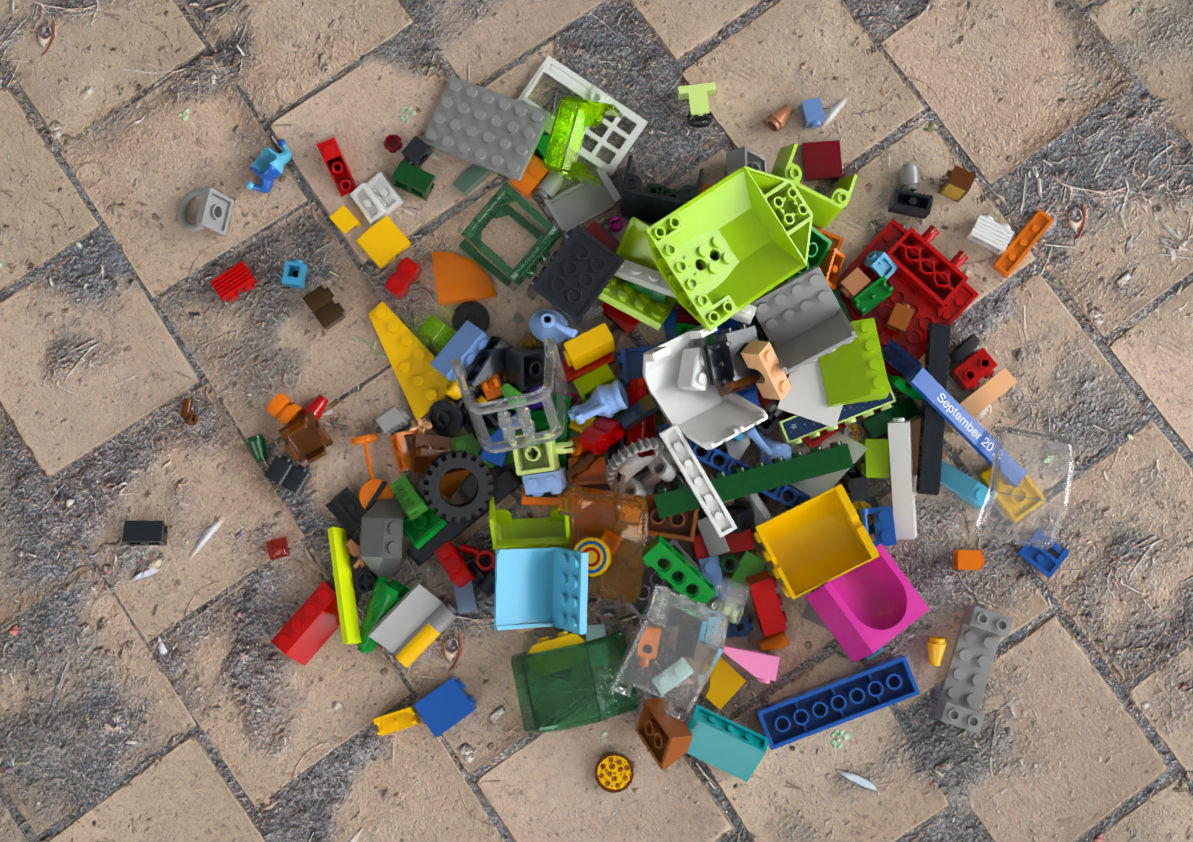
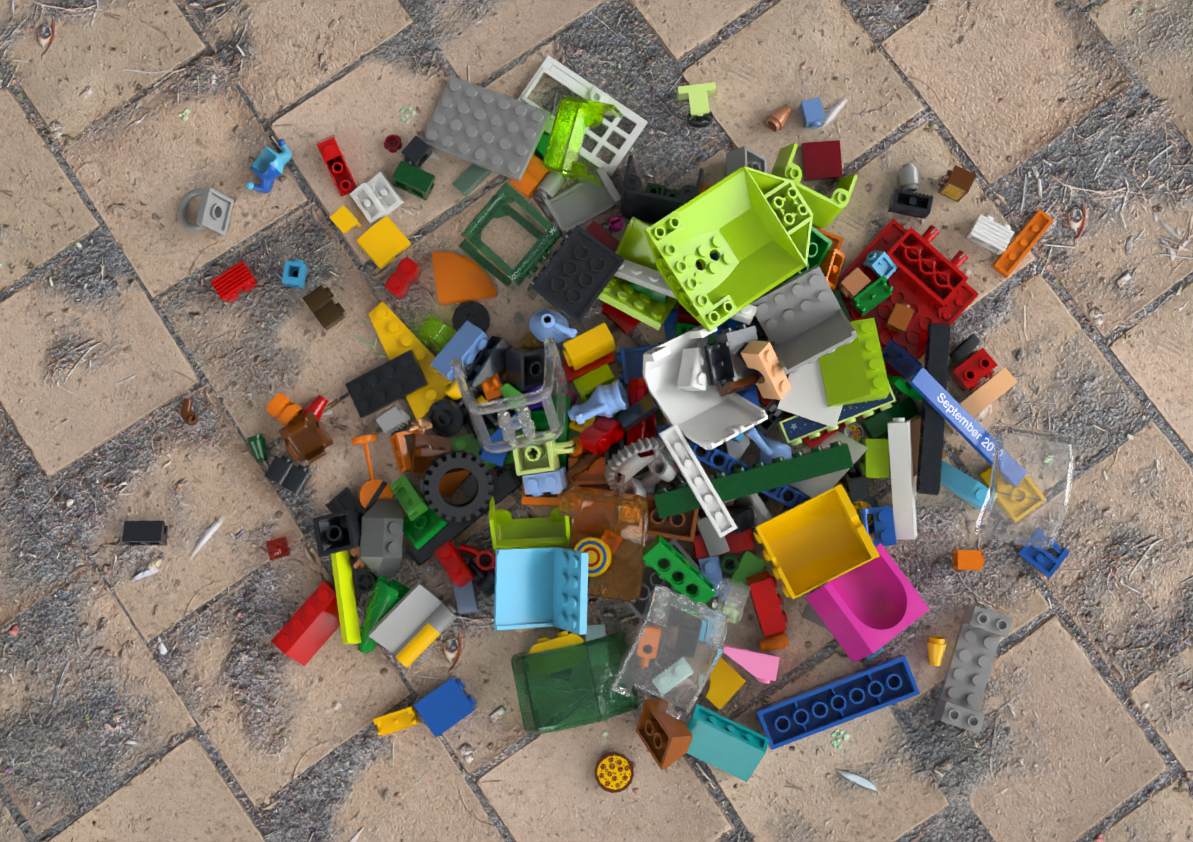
dark blue brick [723,615,753,638] -> none
none -> black slope [313,509,361,557]
none -> black plate [345,350,429,418]

